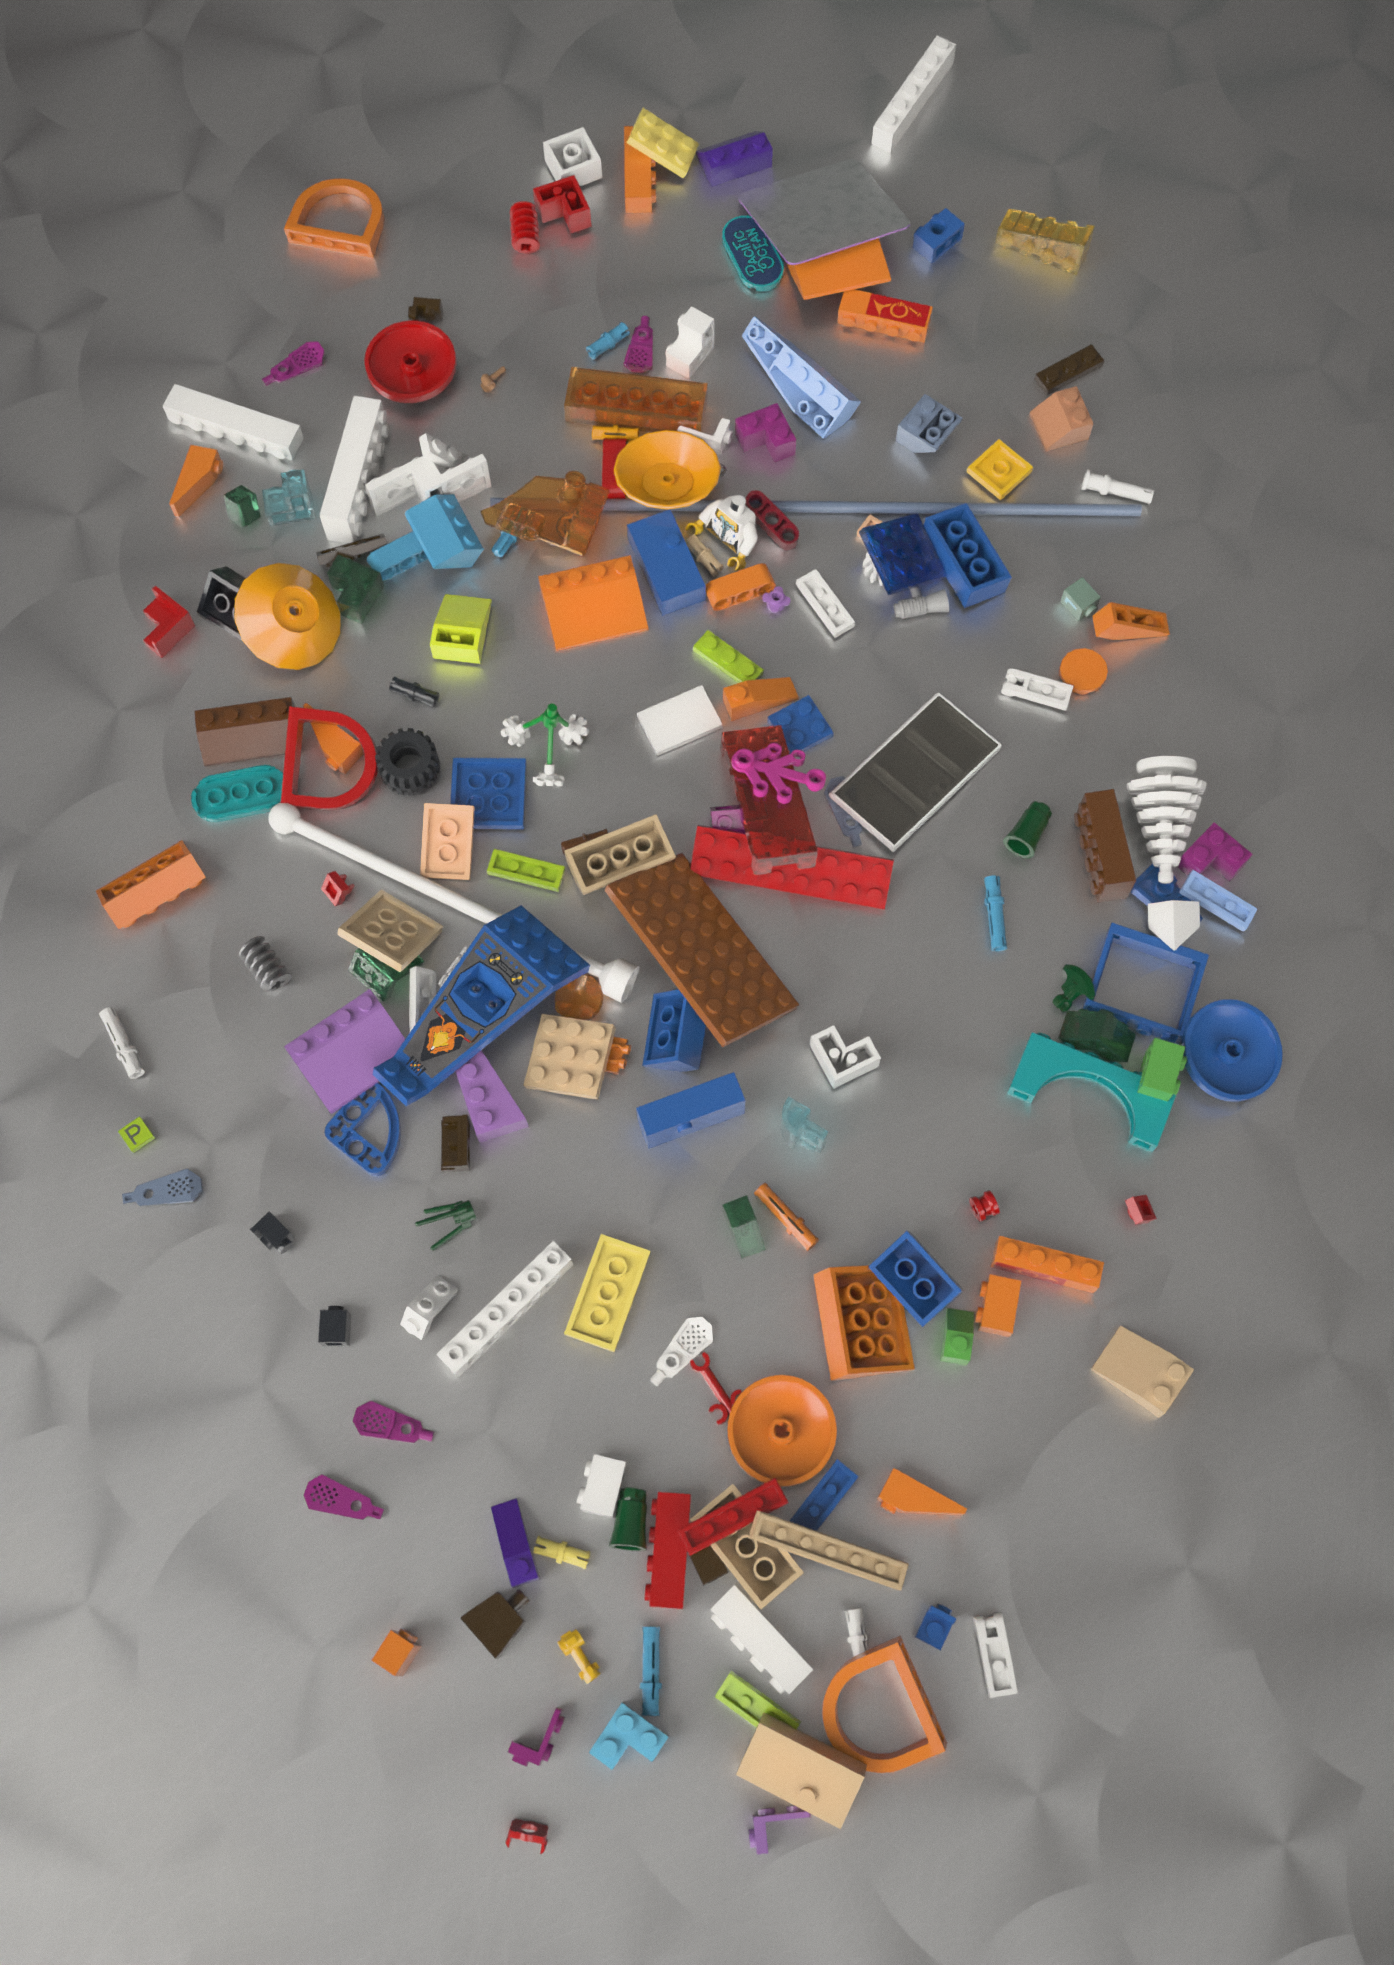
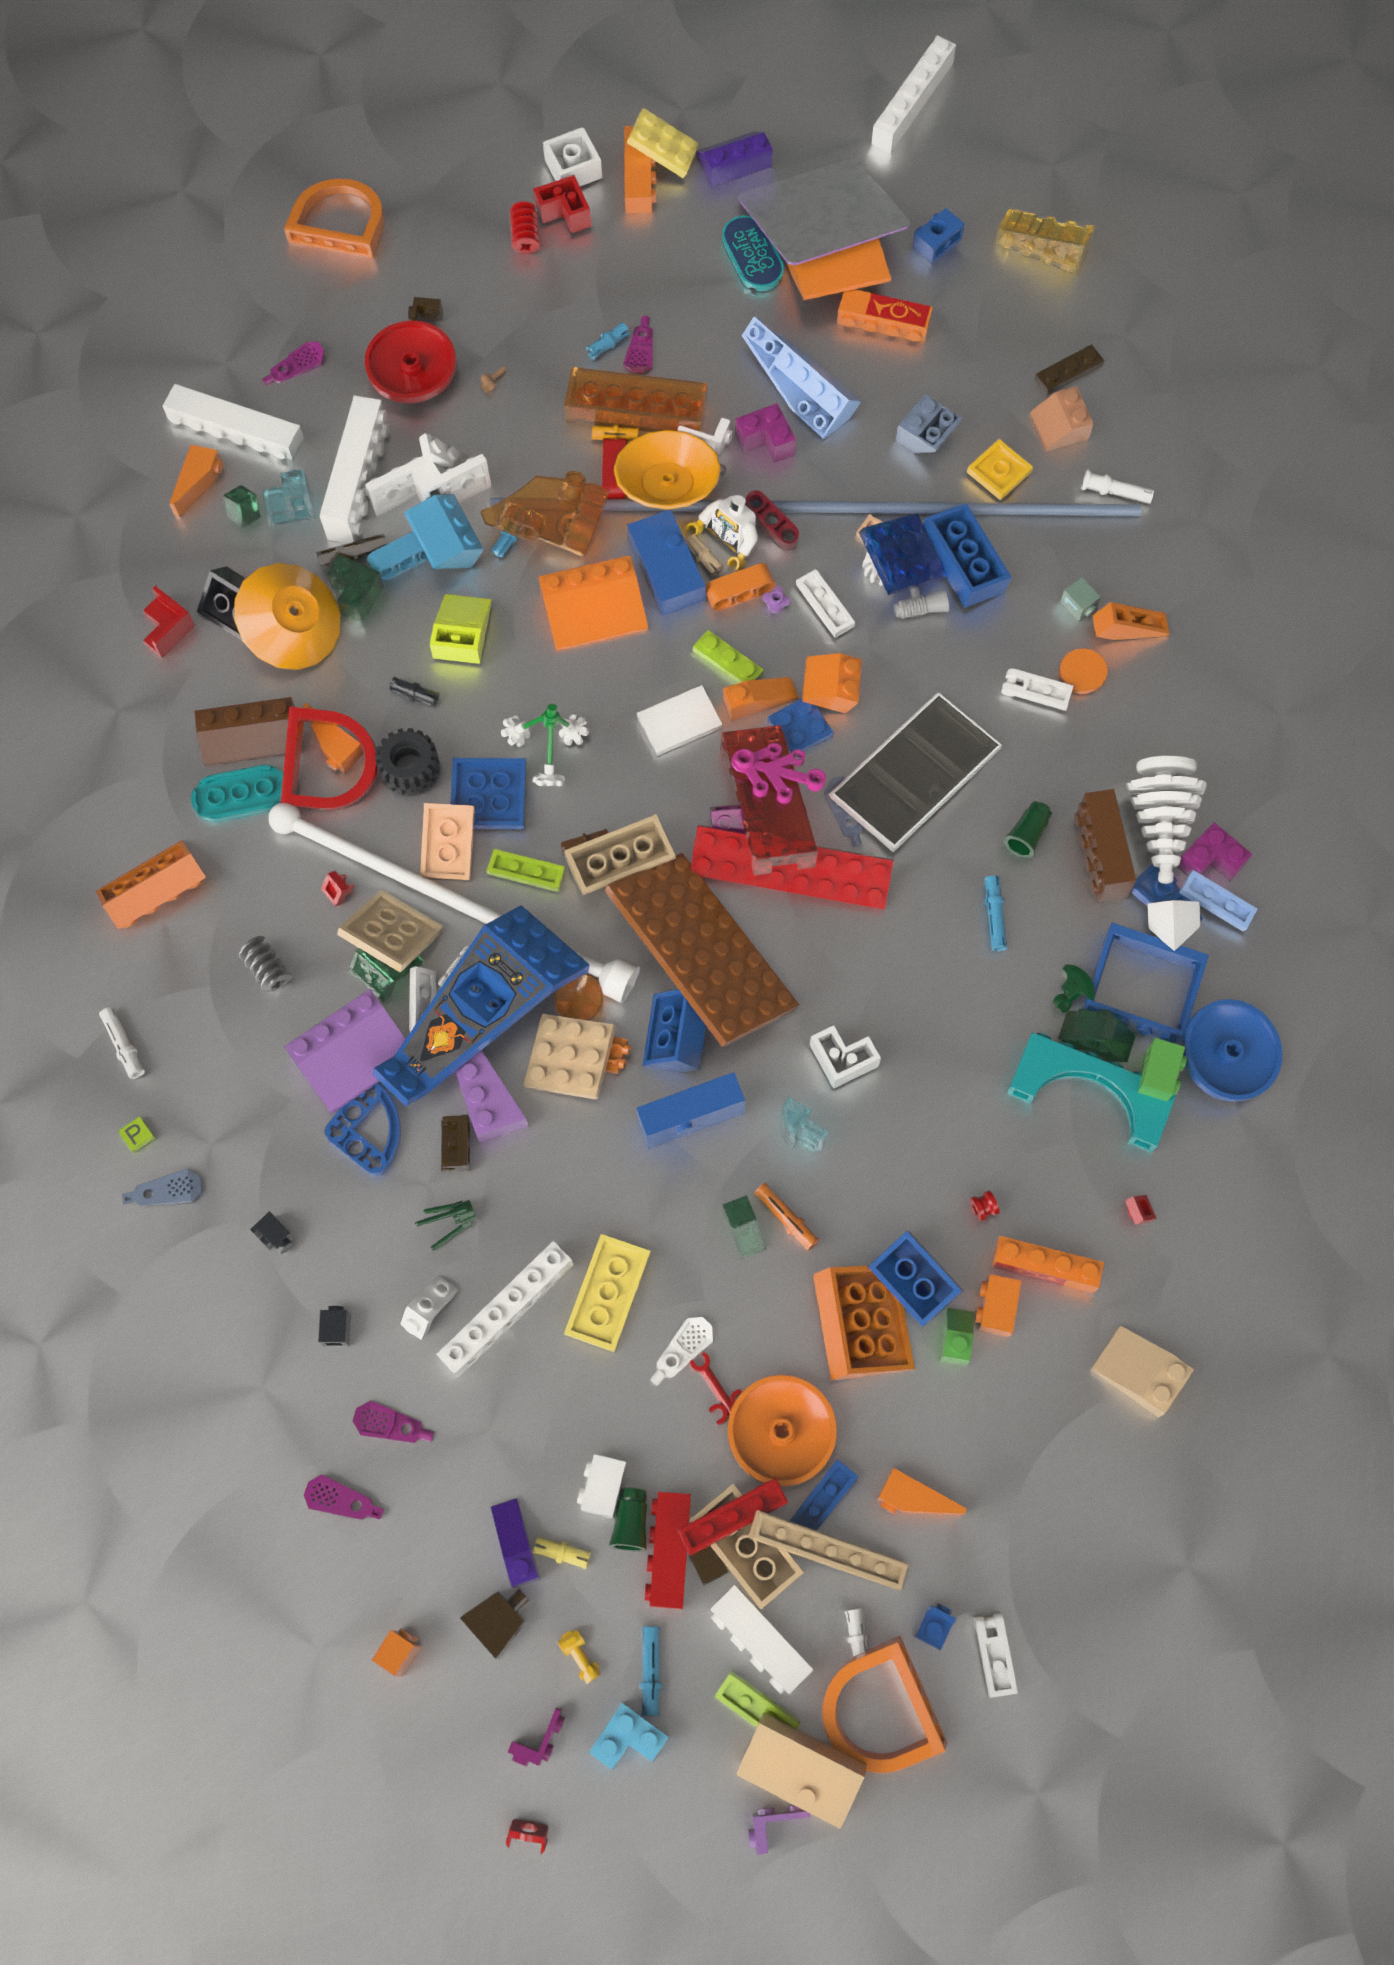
white brick [665,306,714,379] -> none
none -> orange slope [802,653,862,714]

